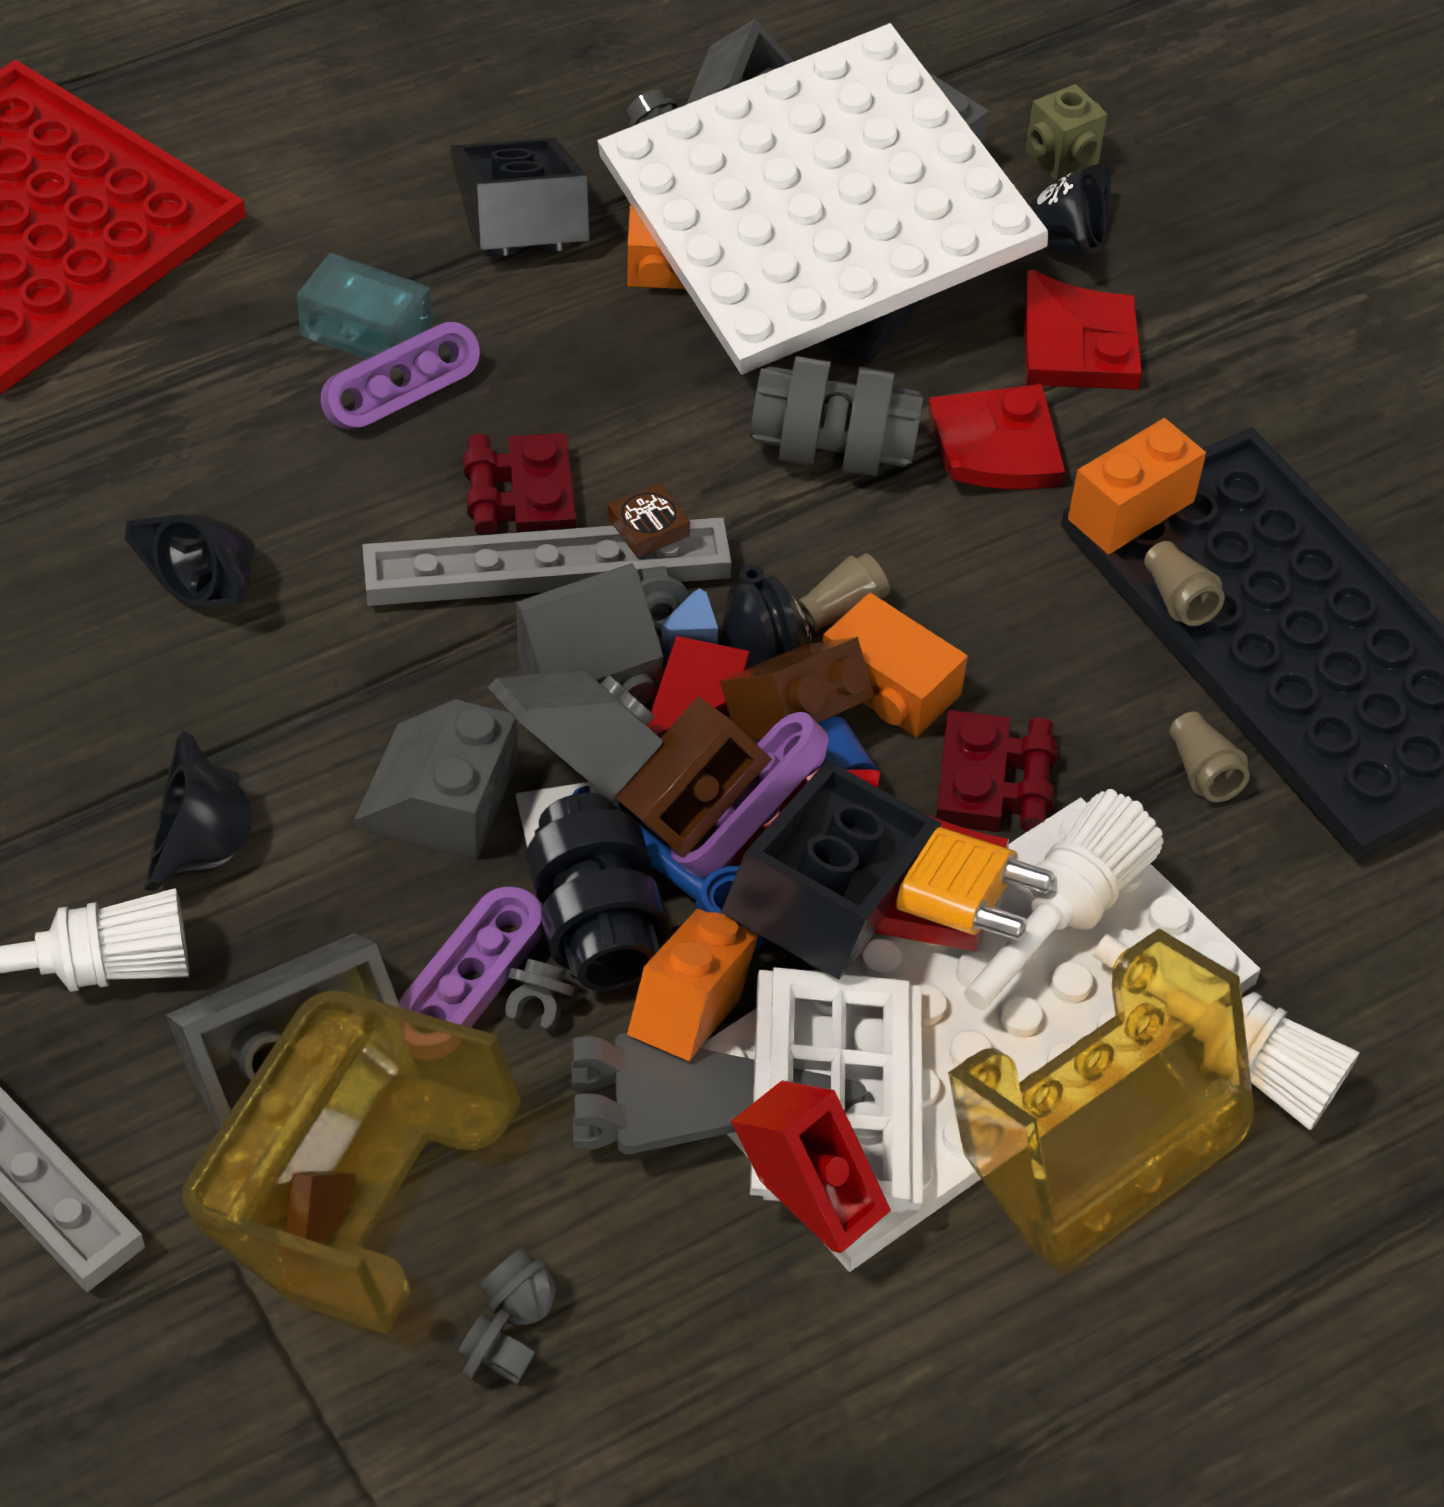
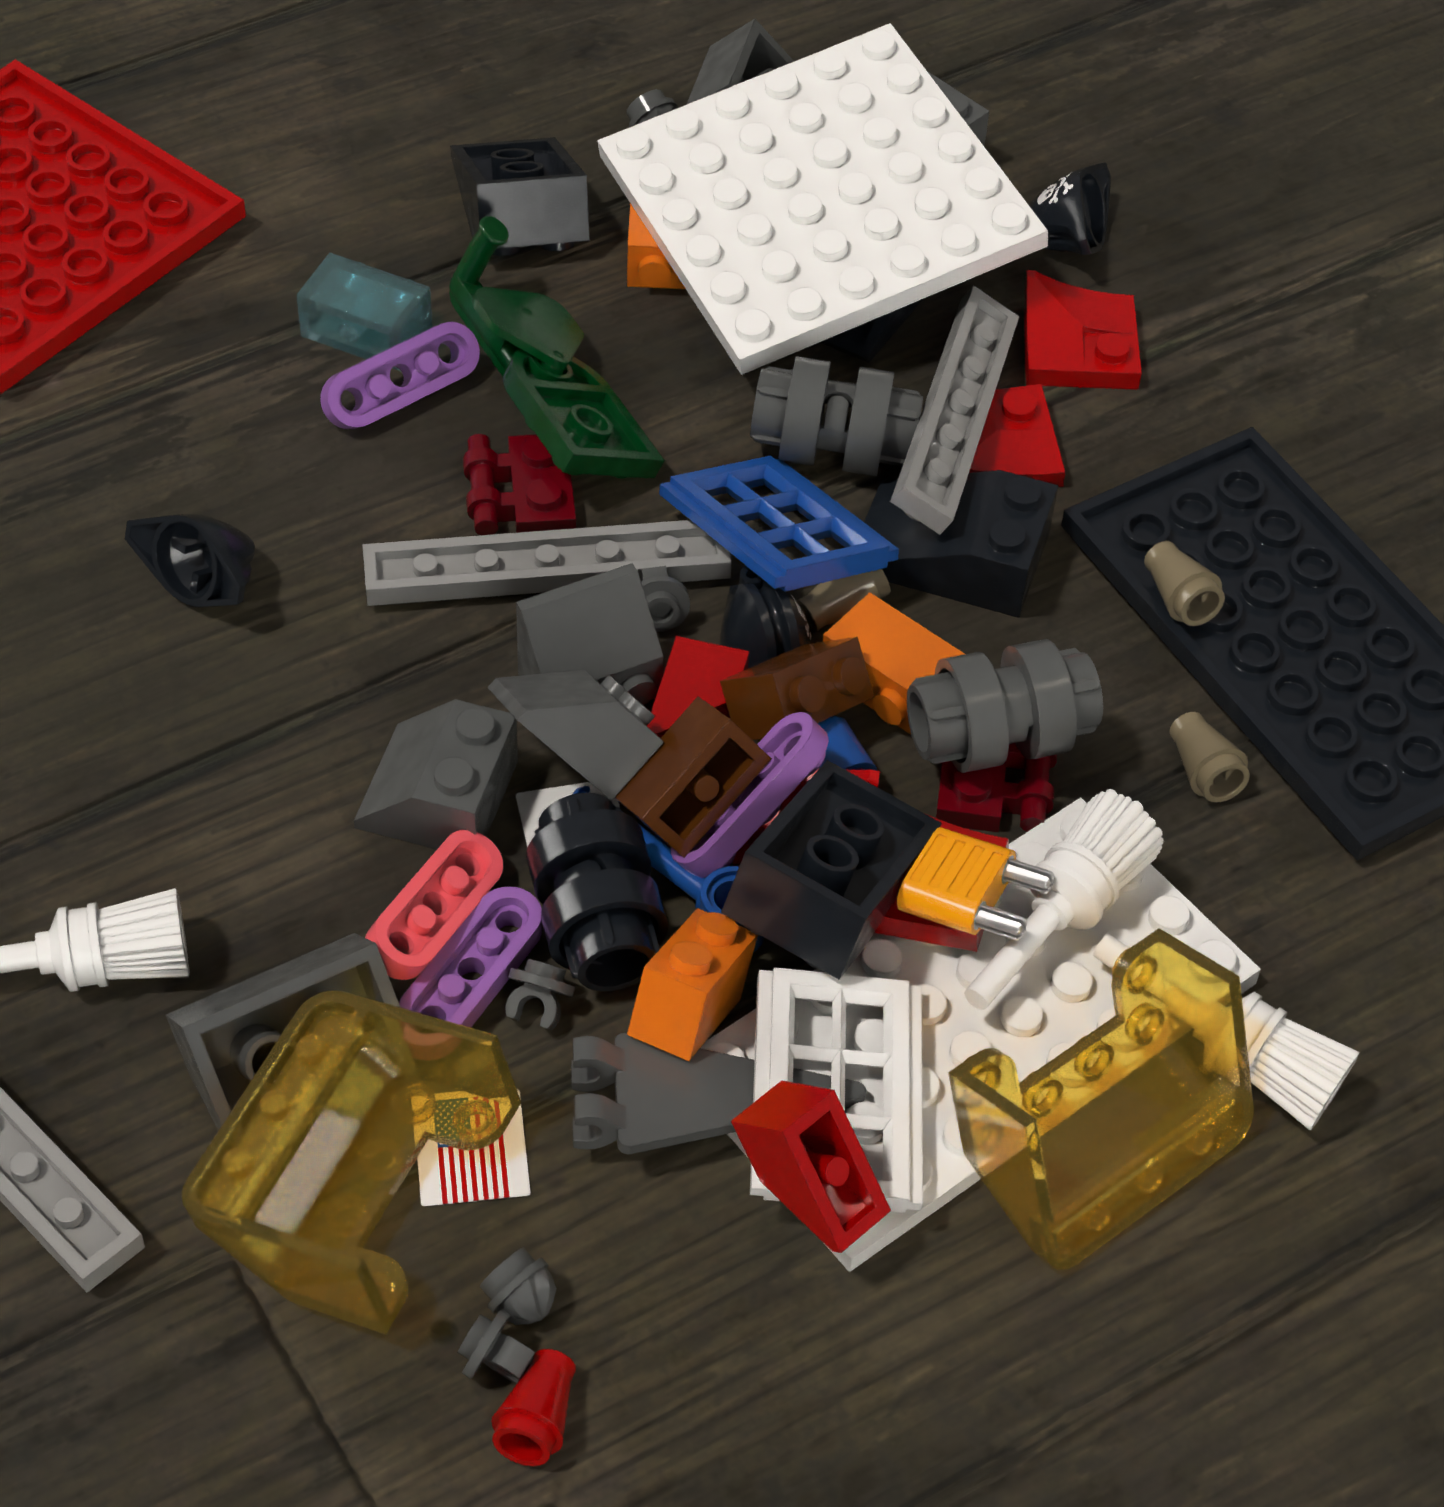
black hat [144,731,252,891] -> none
reddish brown tile [284,1171,357,1250] -> none
reddish brown tile [608,483,690,558] -> none
medium blue slope [661,588,718,668] -> none
olive brick [1025,84,1107,181] -> none
orange brick [1068,418,1207,555] -> none
none -> coral plate [365,830,503,980]
none -> sticker [413,1089,531,1206]
none -> dark green plate [449,216,665,478]
none -> red cone [491,1349,576,1466]
none -> blue piece [659,455,899,592]
none -> black slope [864,470,1059,618]
none -> light grey plate [890,286,1019,535]
none -> dark grey piece [907,639,1103,773]

